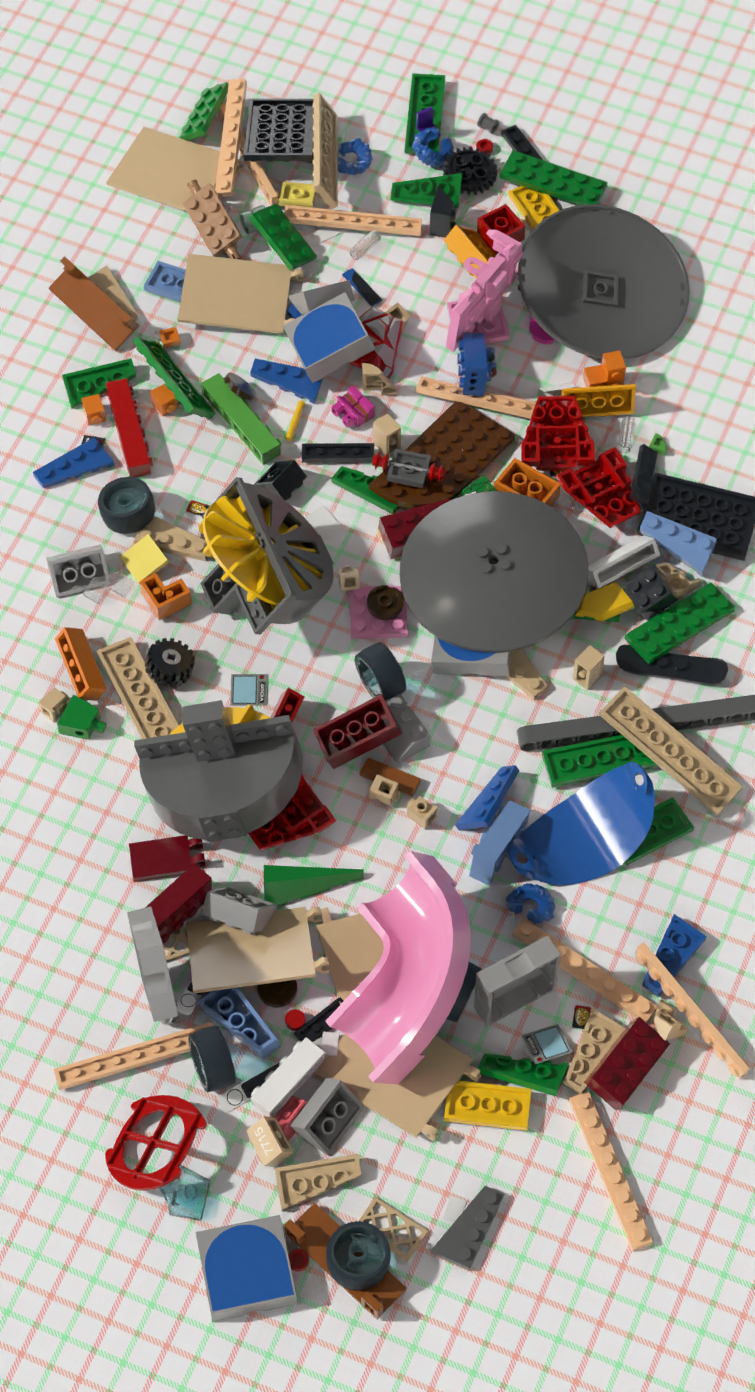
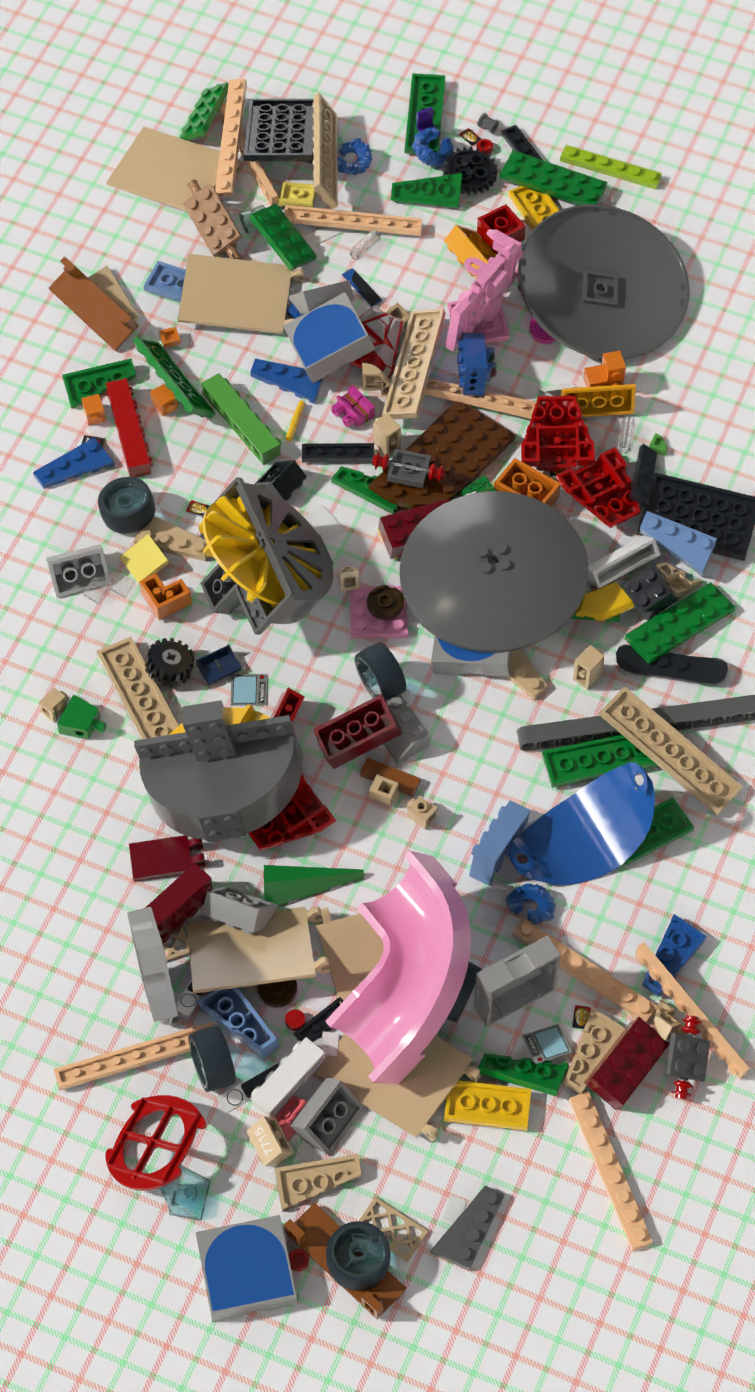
orange brick [55,627,107,701] -> none
tile [224,372,256,401] -> none
black slope [430,186,457,238] -> none
blue wing [455,765,520,830] -> none
none -> dark blue piece [196,644,242,686]
none -> tan plate [382,309,446,419]
none -> sticker [459,128,481,146]
none -> lime plate [560,145,662,190]
none -> dark grey plate [665,1015,710,1100]

